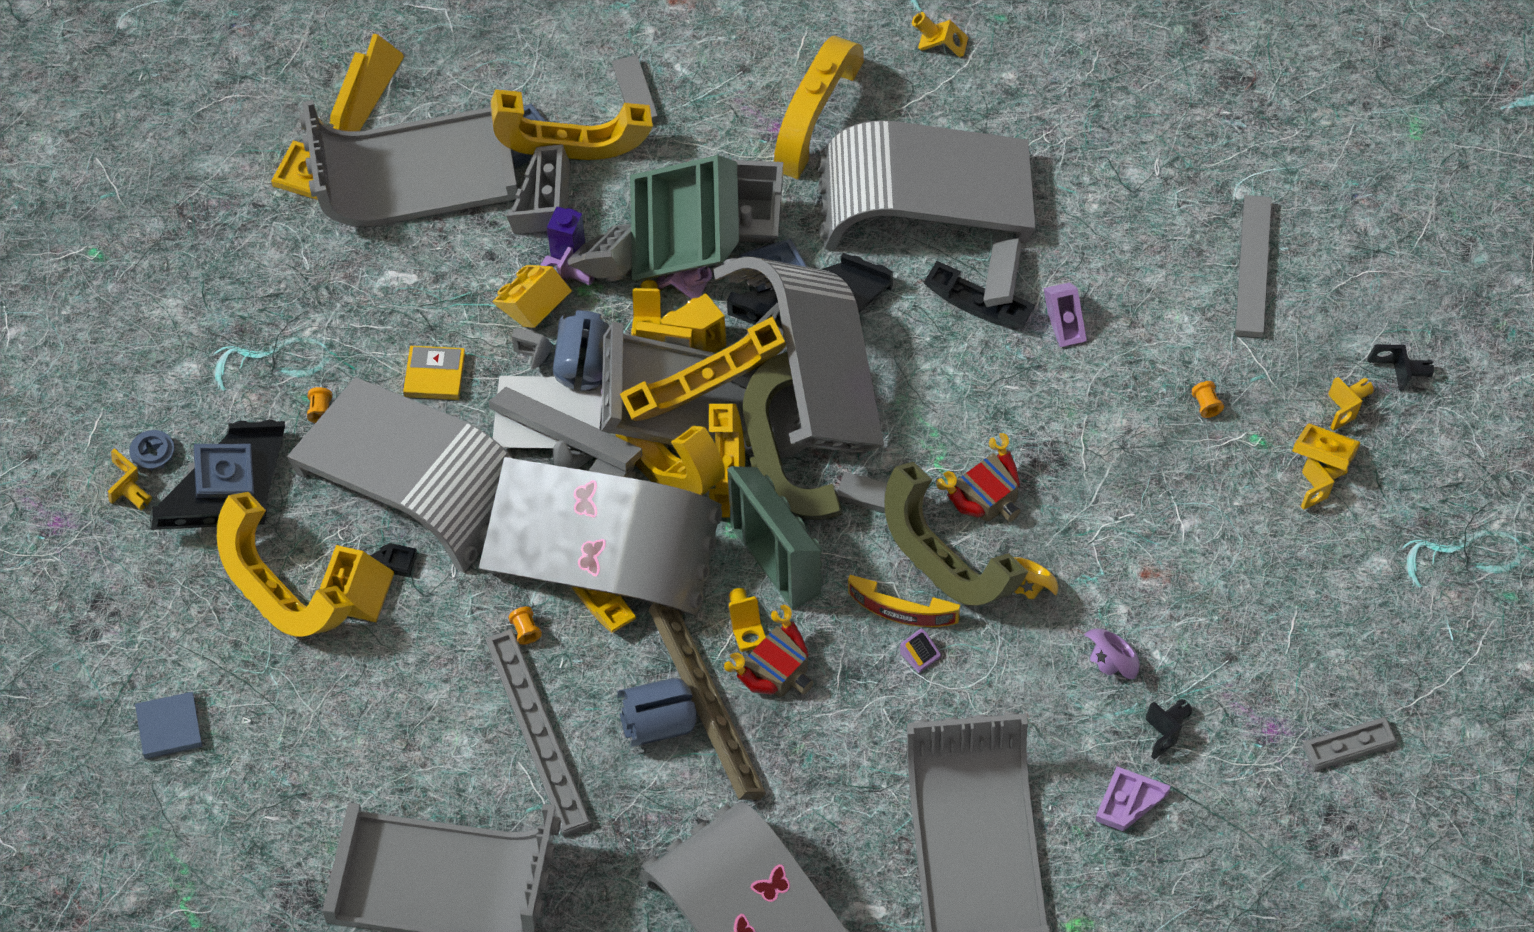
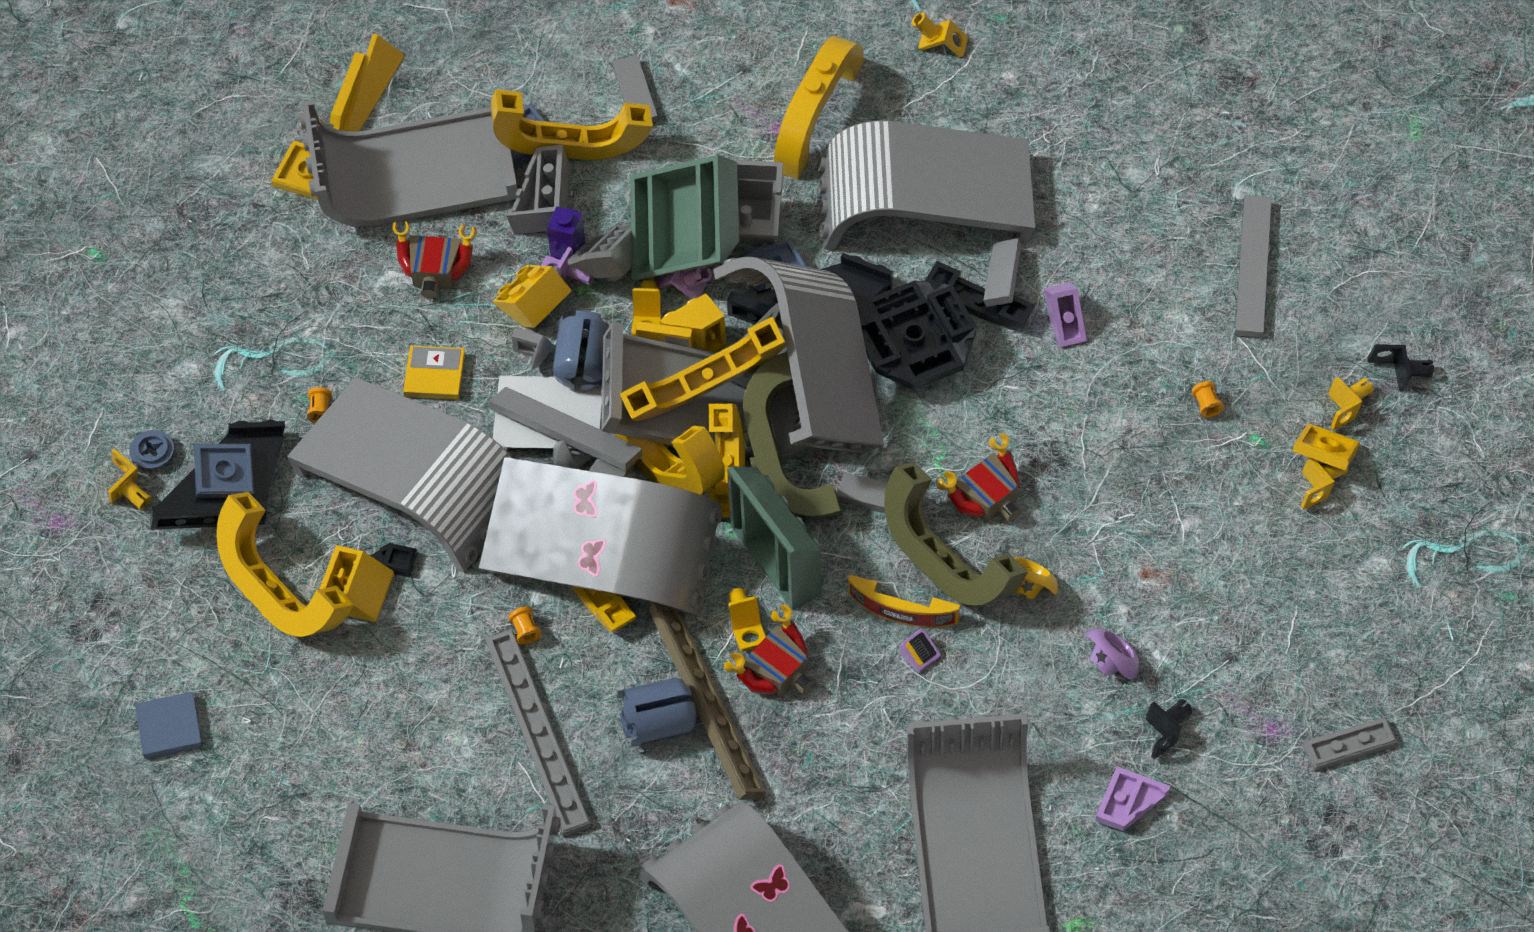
none -> torso [393,221,478,299]
none -> black piece [859,280,977,390]

